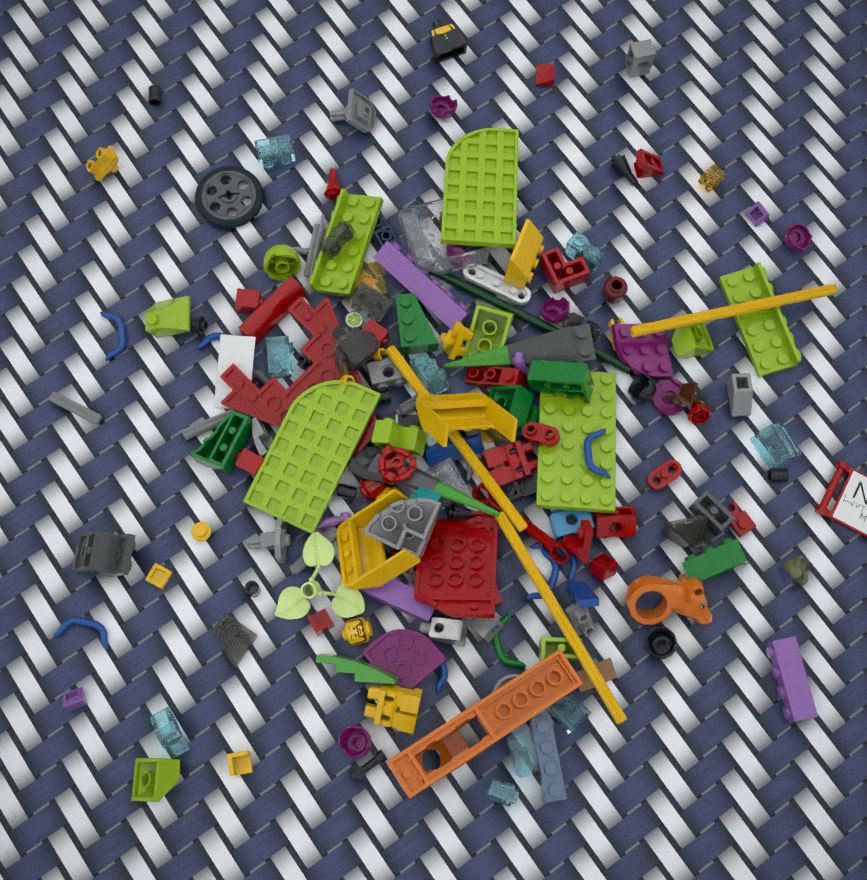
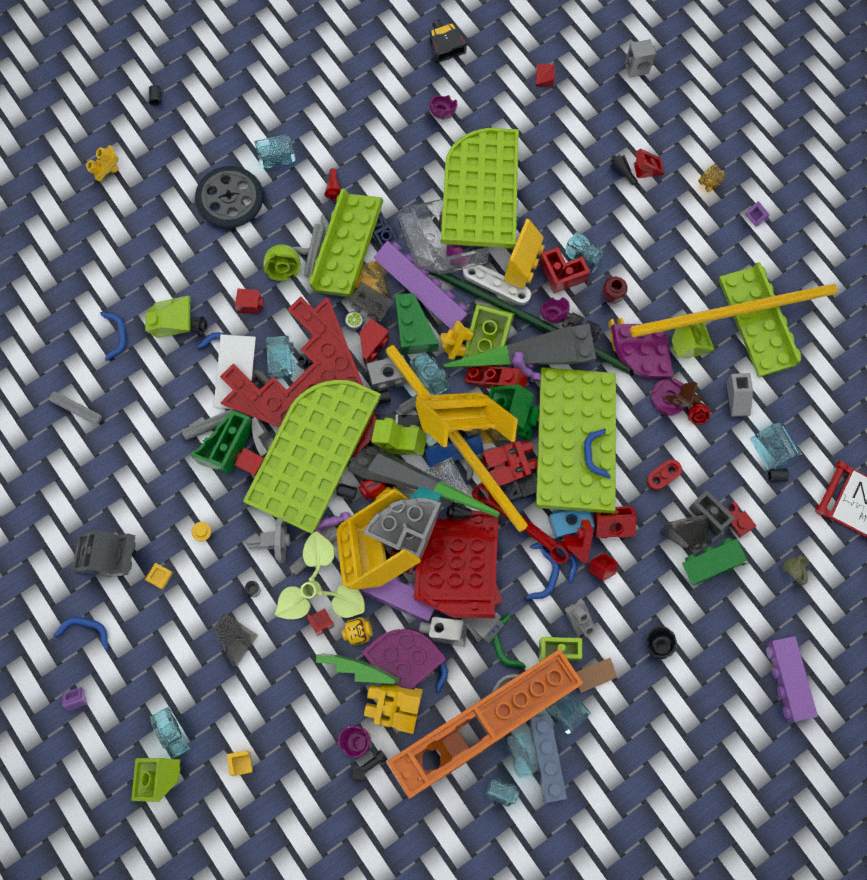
red brick [239,276,306,346] -> none
clear smoke hinge [319,221,355,259] -> none
light grey piece [330,88,376,133] -> none
clear smoke torso [332,326,386,387] -> none
red piece [378,446,417,485] -> none
yellow axle [495,511,627,724] -> none
red plate [522,422,560,447] -> none
green wedge [527,359,594,403] -> none
blue tile [566,582,599,607] -> none
orange animal [625,574,712,625] -> none
black hair [628,373,657,404] -> none
magenta hair [784,223,812,251] -> none

